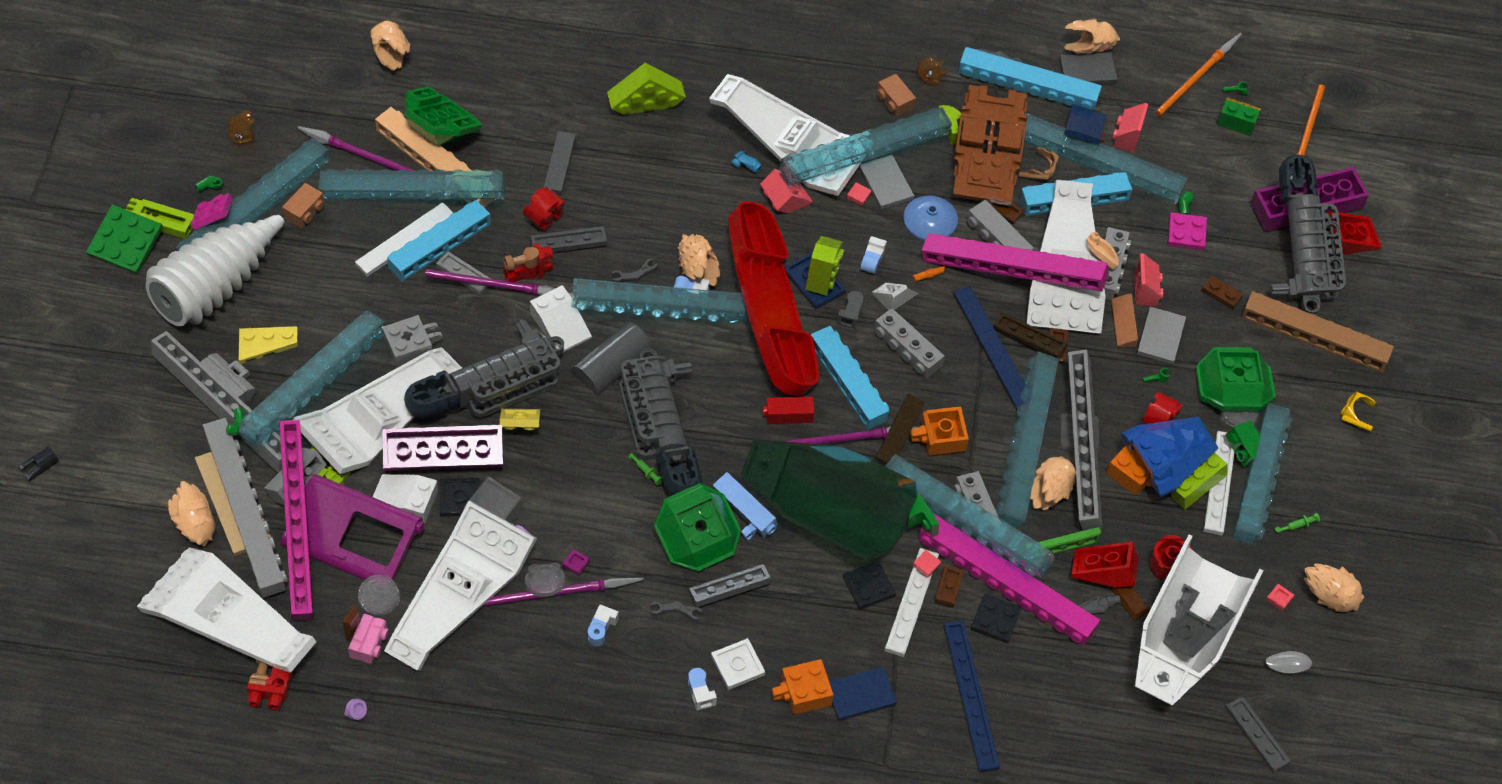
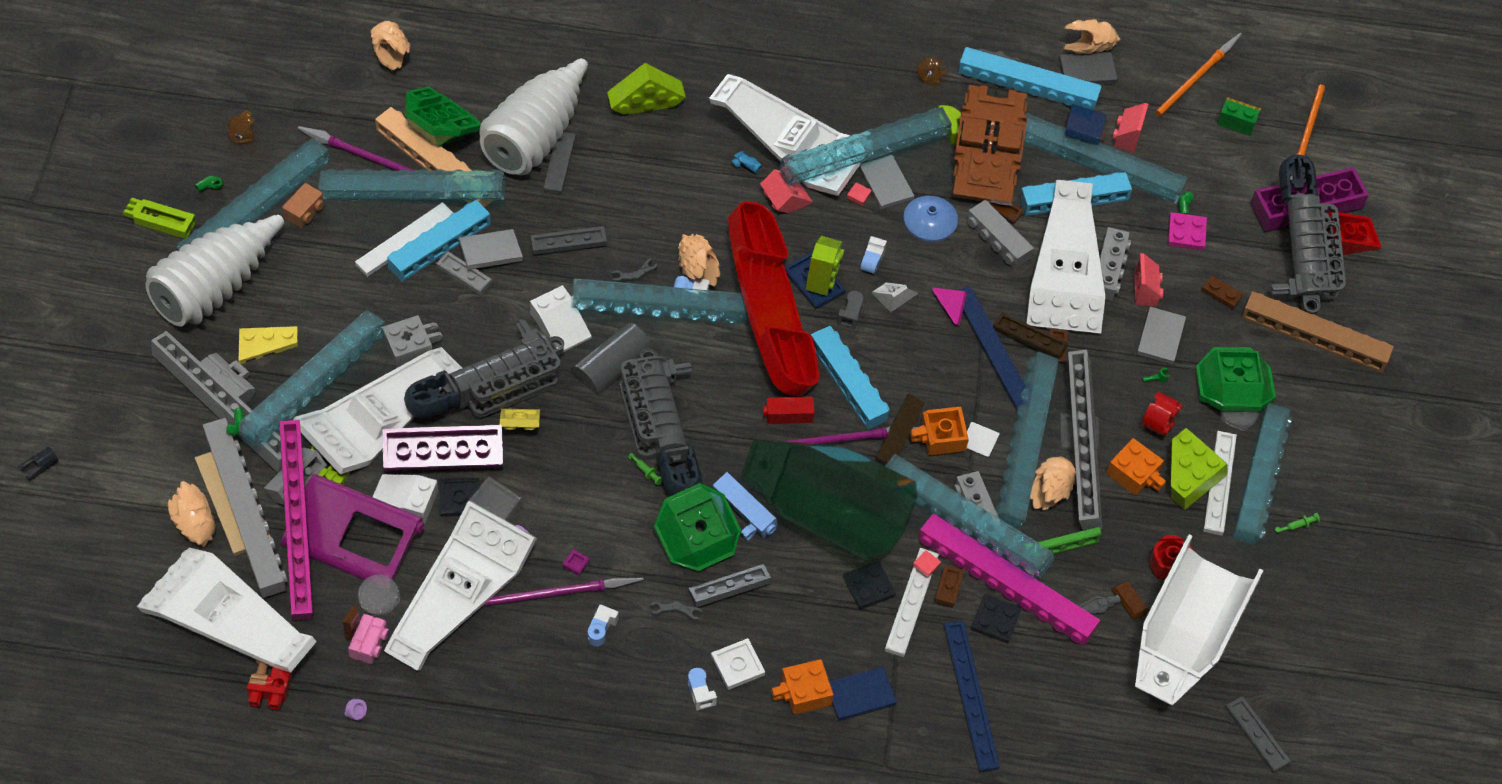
green plate [86,204,163,275] -> none
dark pink plate [191,193,233,230] -> none
magenta piece [425,269,574,296] -> none
red hips [503,243,553,283] -> none
red brick [523,187,565,231] -> none
clear tile [525,563,565,597] -> none
light grey brick [874,308,945,379] -> none
nougat brick [877,74,916,117] -> none
green slope [908,494,939,537] -> none
orange piece [912,266,945,282] -> none
dark pink brick [922,233,1109,292] -> none
medium nougat helmet [1019,147,1059,180] -> none
red slope [1071,541,1139,588] -> none
light nougat arm [1087,232,1119,270] -> none
nougat slope [1111,294,1138,347] -> none
blue wedge [1121,417,1218,497] -> none
dark grey wing [1164,583,1236,658] -> none
green hand [1223,81,1249,95] -> none
green slope [1225,420,1261,468] -> none
coral tile [1266,584,1294,611] -> none
light grey arm [1266,651,1312,674] -> none
light nougat head [1305,563,1364,612] -> none
yellow helmet [1340,392,1376,431] -> none
none -> light grey tile [459,229,523,269]
none -> white cone [480,58,588,175]
none -> dark pink tile [933,288,967,326]
none -> white sticker [967,422,999,457]

